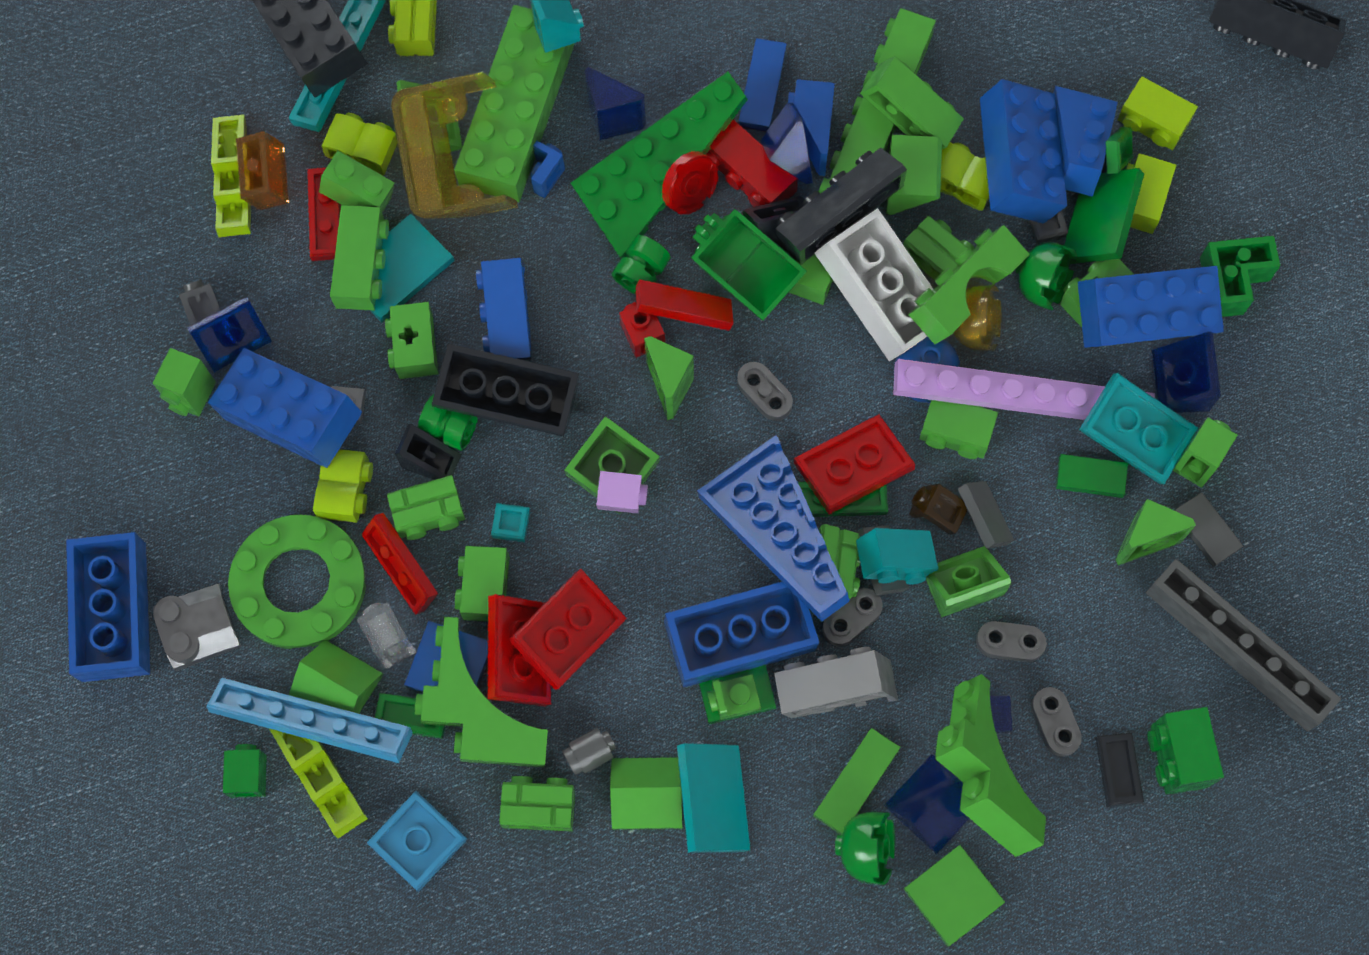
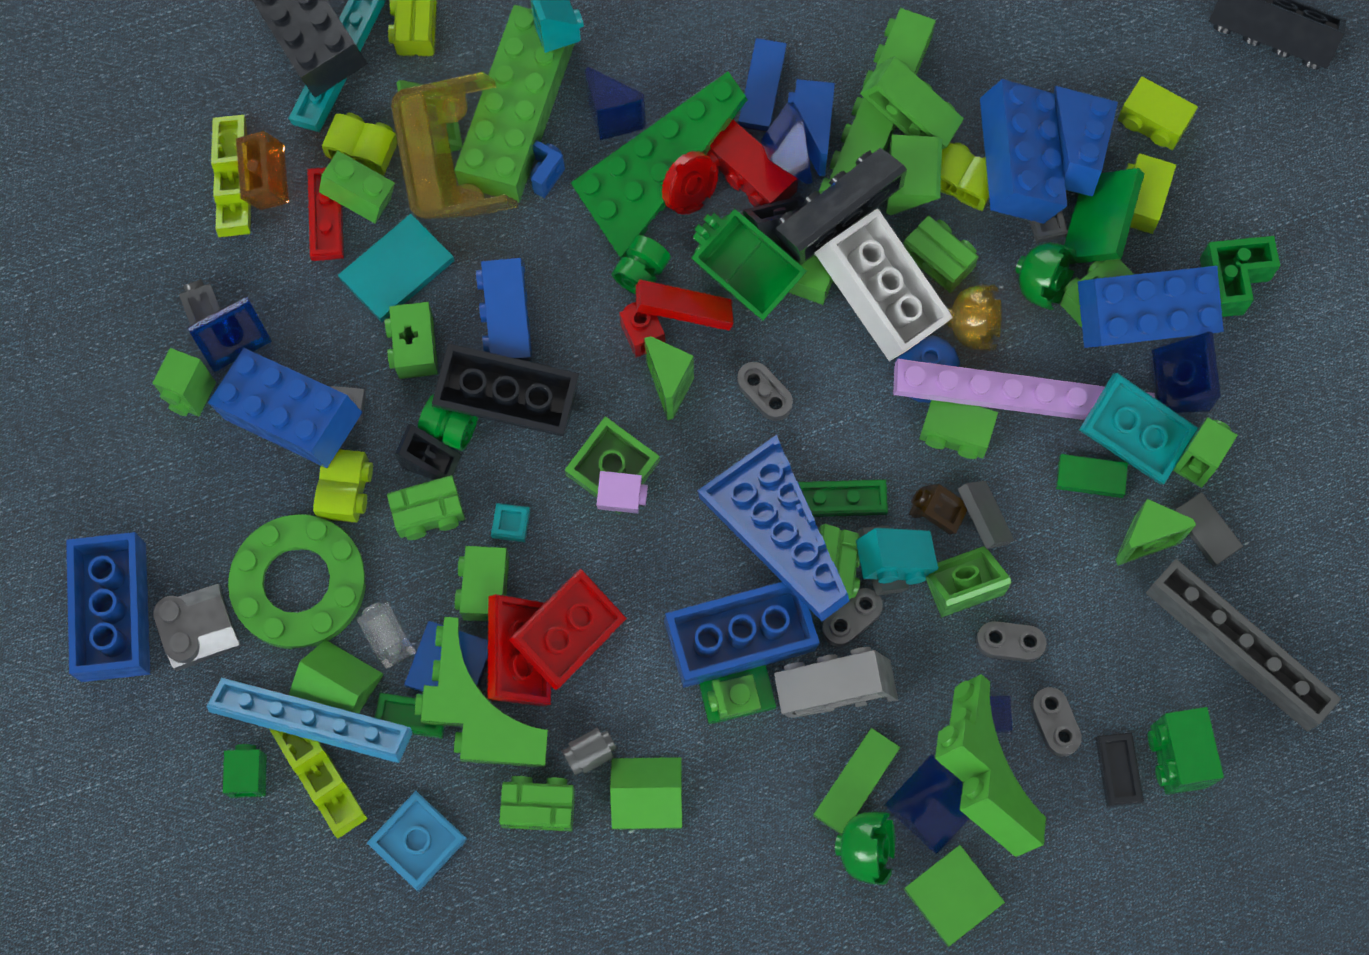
bright green brick [330,205,389,311] -> none
red tile [361,513,438,615] -> none
teal tile [677,743,751,853] -> none
red tile [794,414,915,515] -> none
bright green arch [909,225,1030,344] -> none
green tile [1106,127,1133,174] -> none

